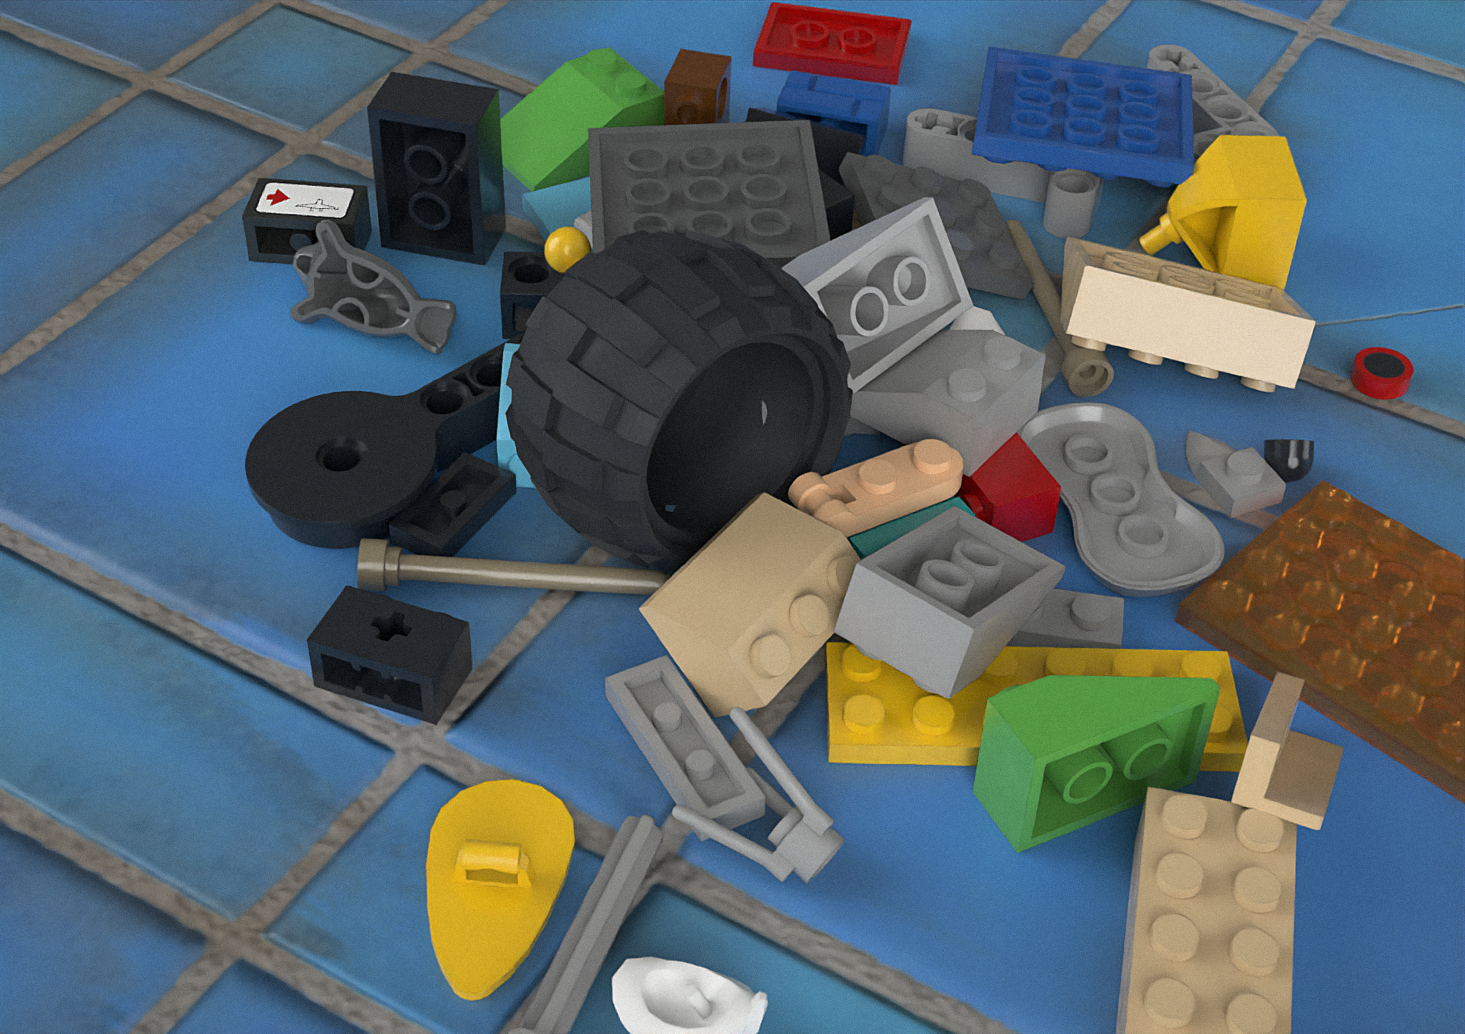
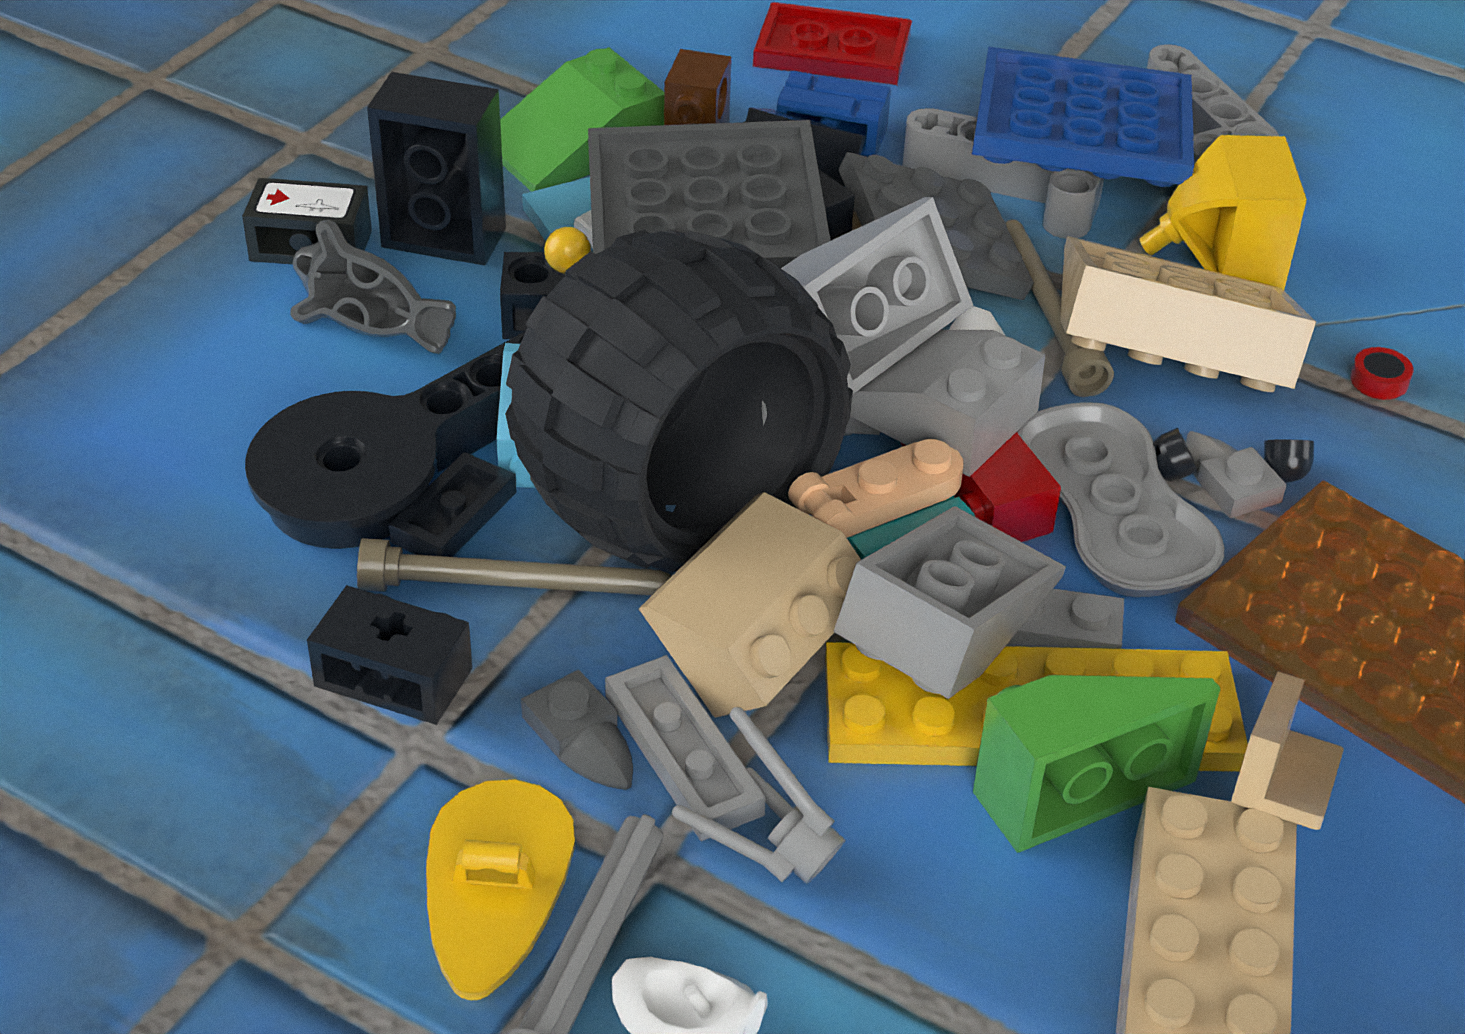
none -> dark grey plate [521,669,633,790]
none -> black hinge [1153,427,1198,481]

